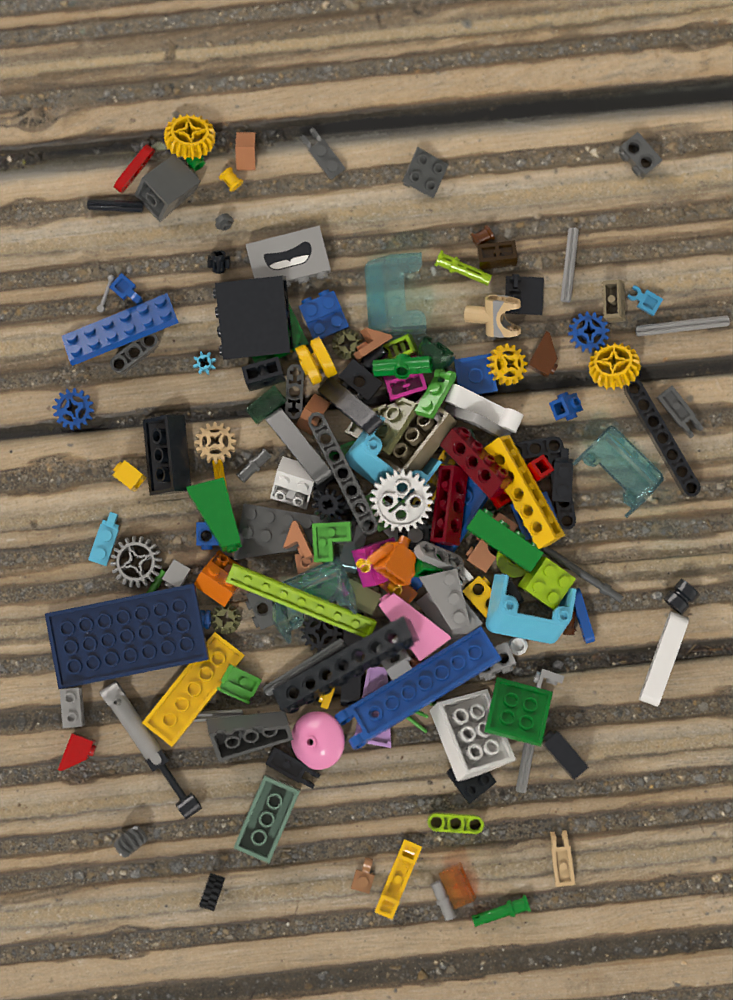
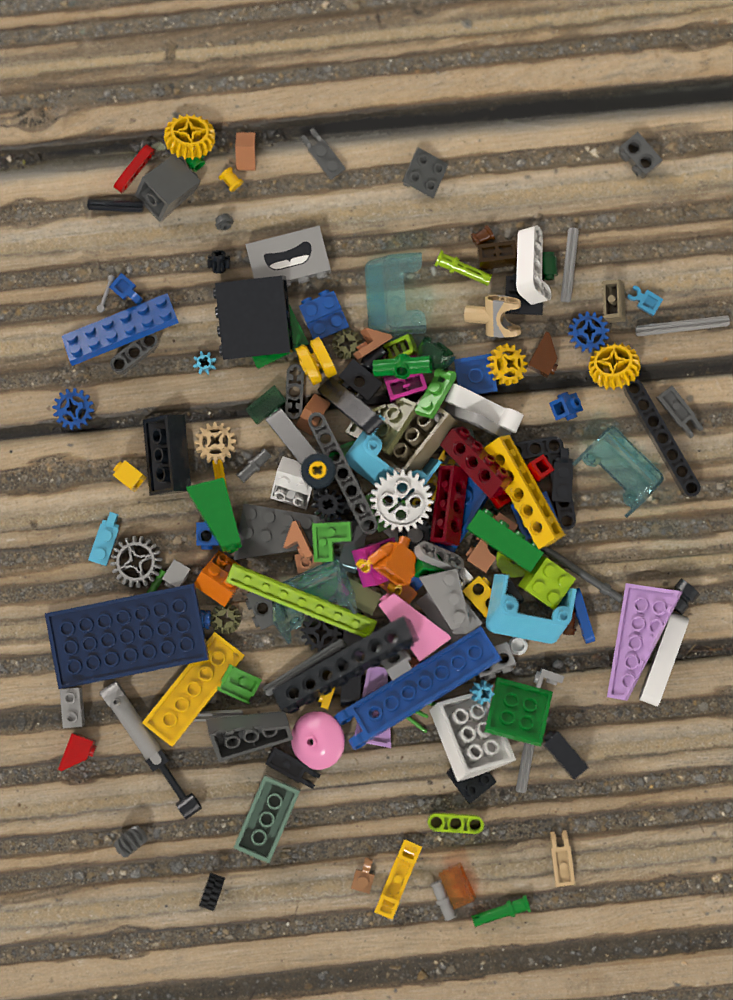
black brick [241,357,286,392] -> none
none -> black bush [300,453,336,489]
none -> medium azure gear [469,679,495,705]
none -> white beam [516,225,551,305]
none -> dark green brick [542,252,558,281]
none -> lavender wing [607,583,682,701]

